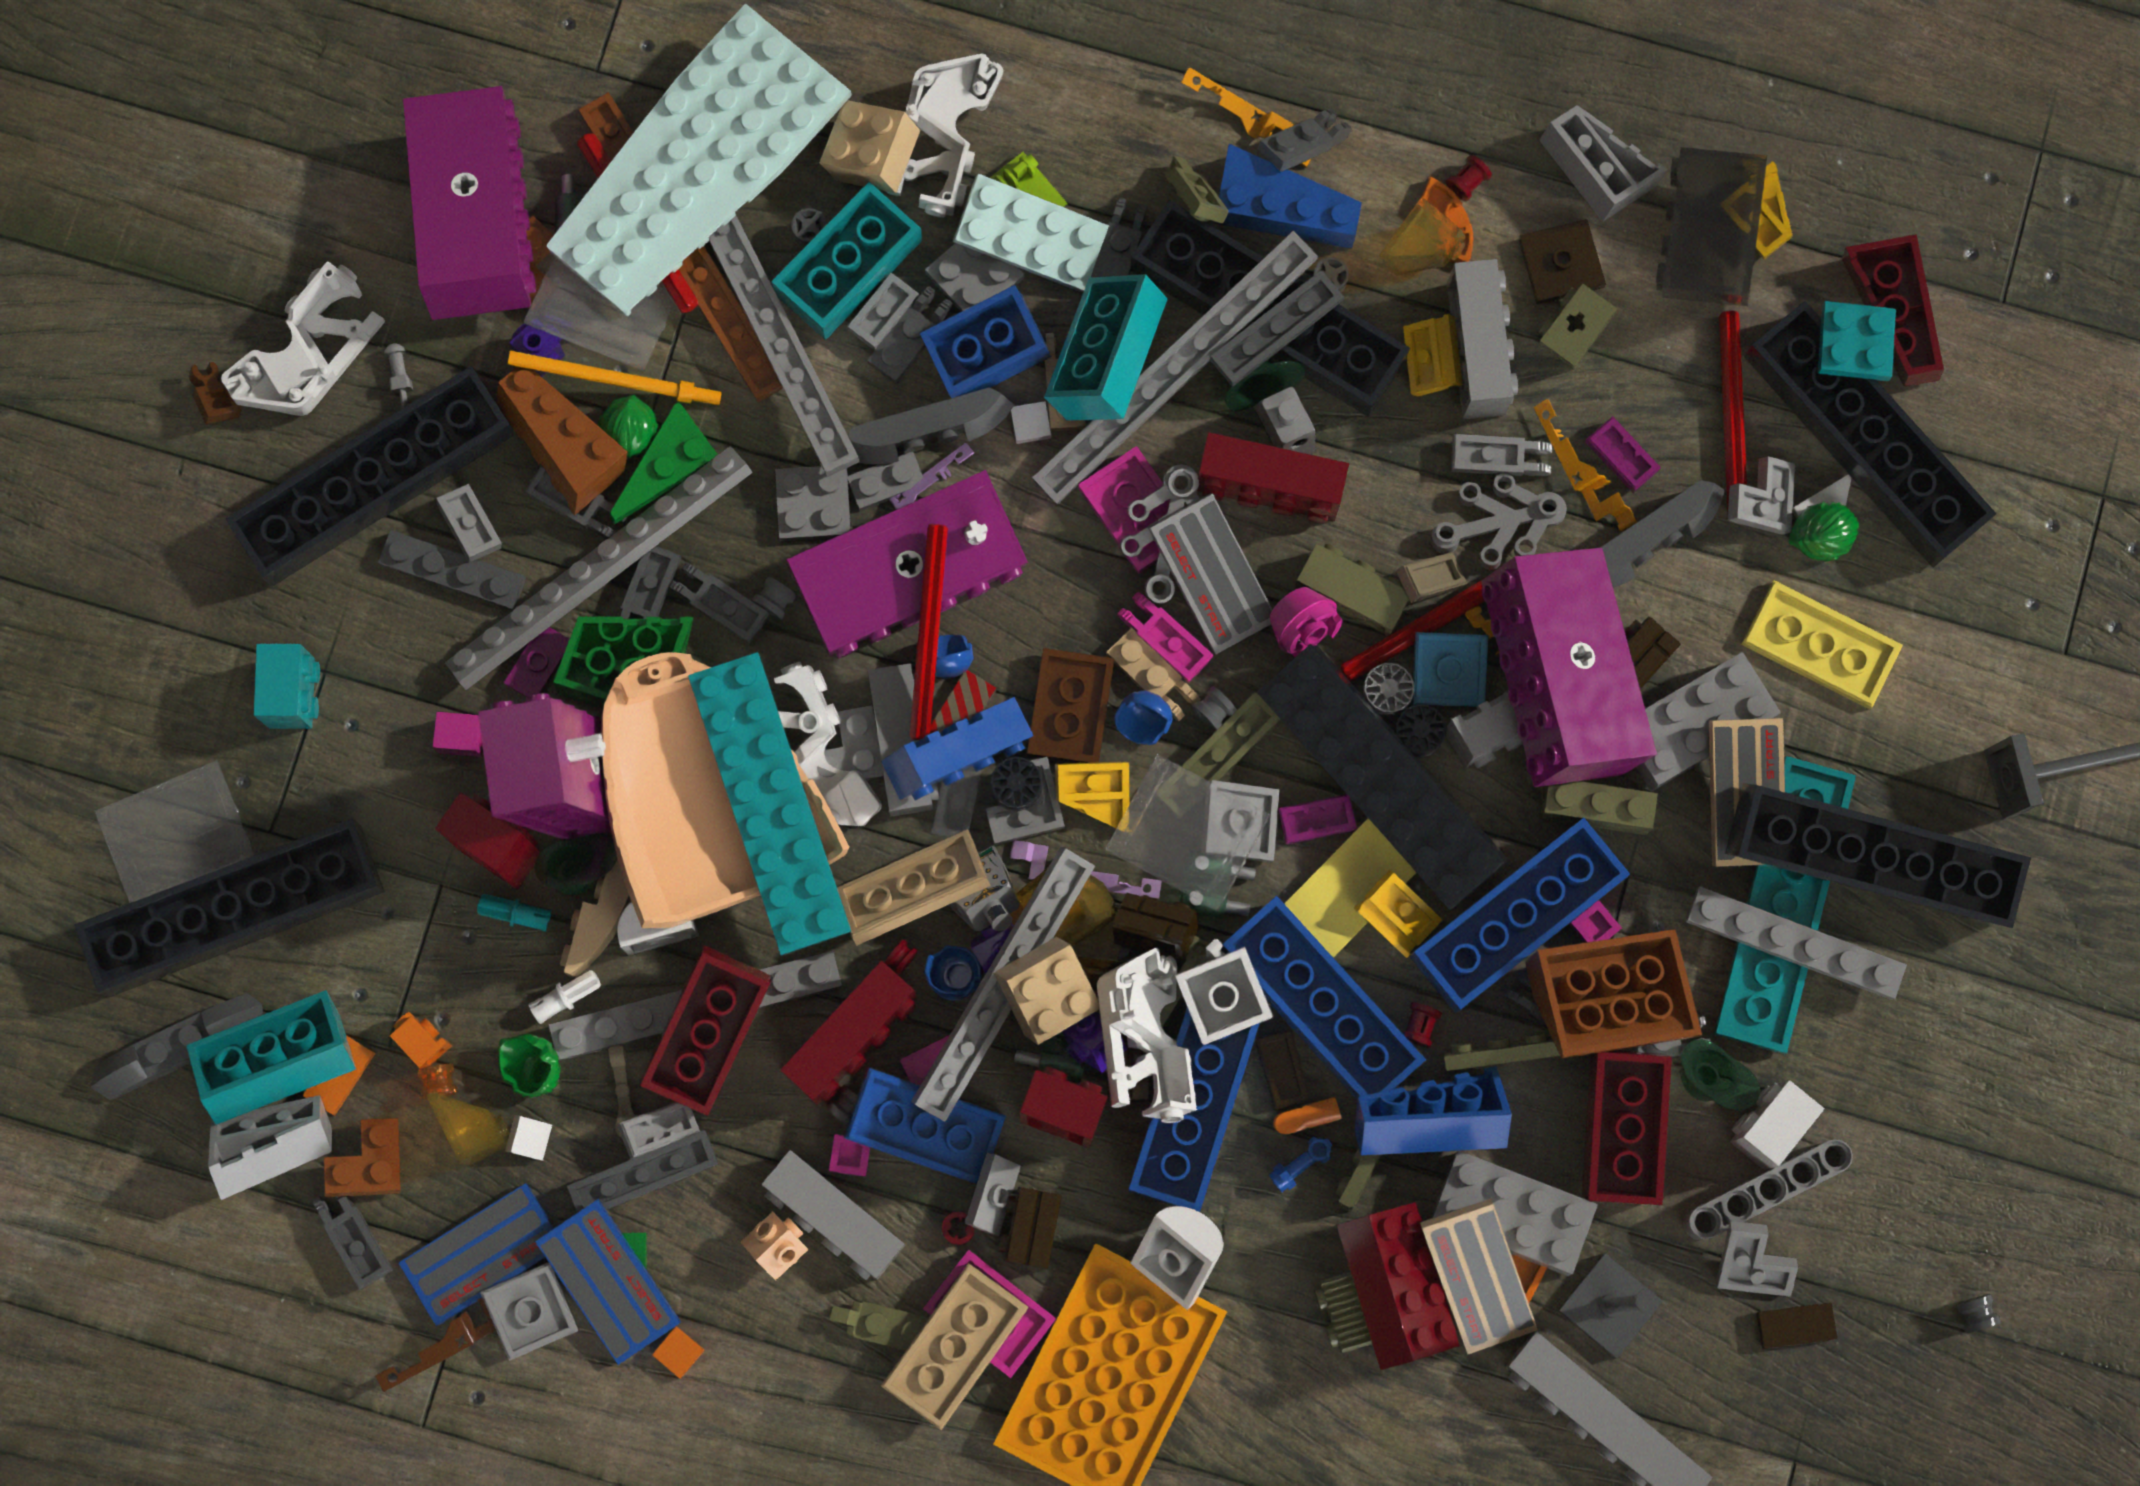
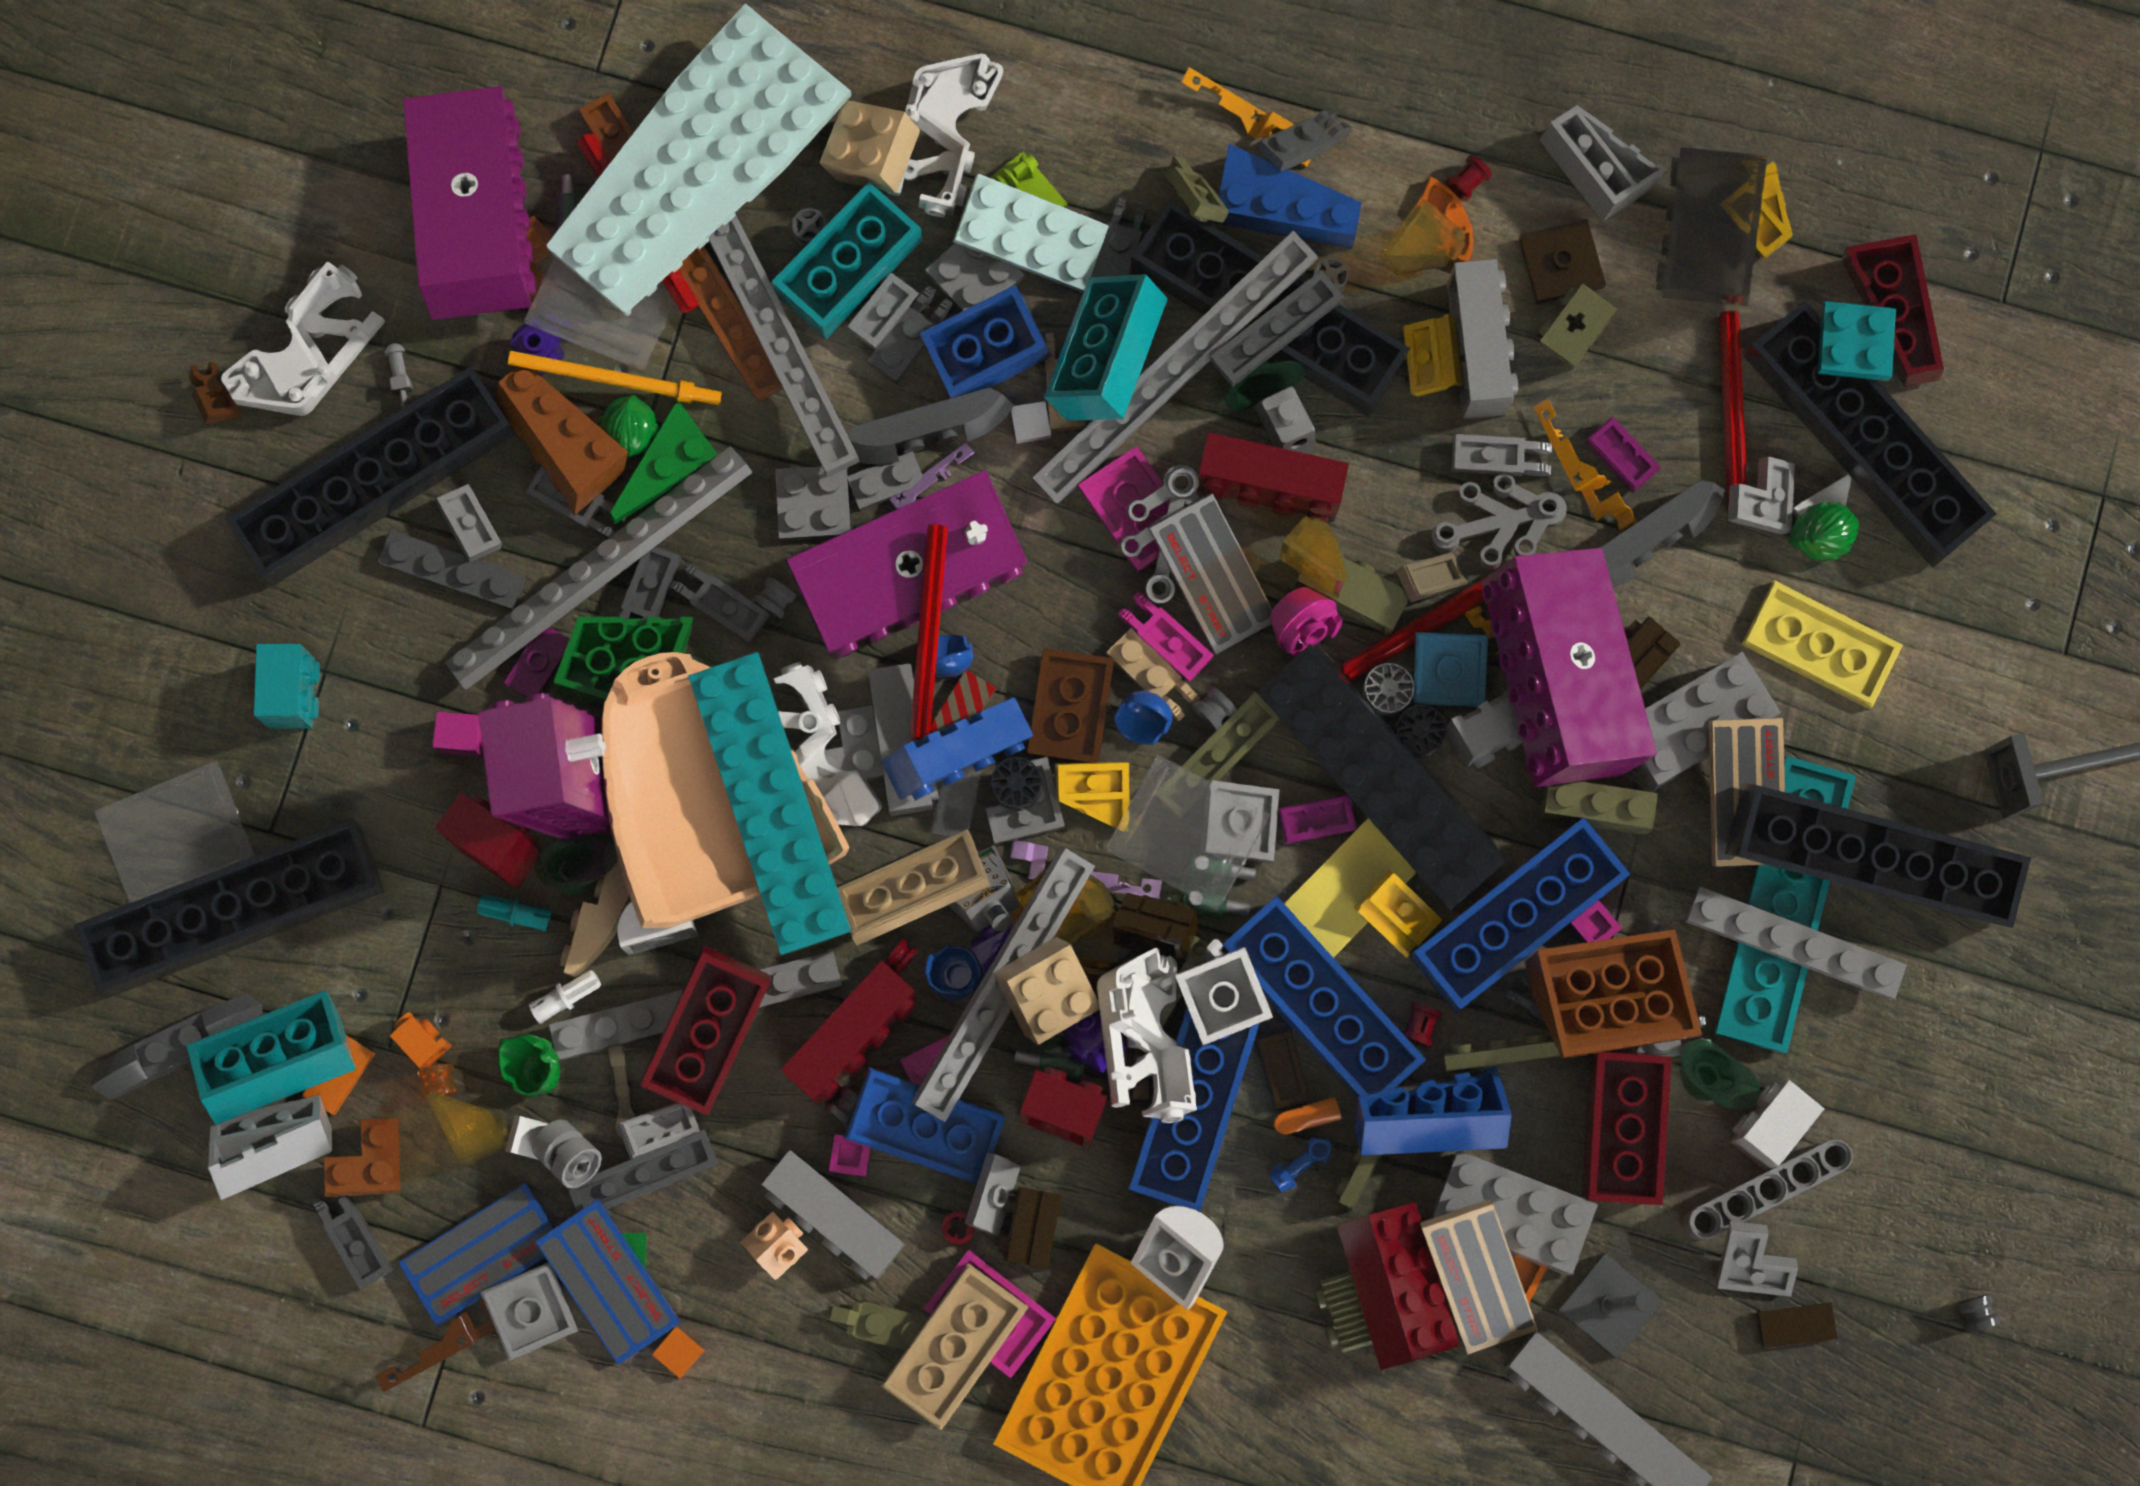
none -> light grey wheel [532,1119,602,1188]
none -> clear yellow slope [1279,516,1348,599]

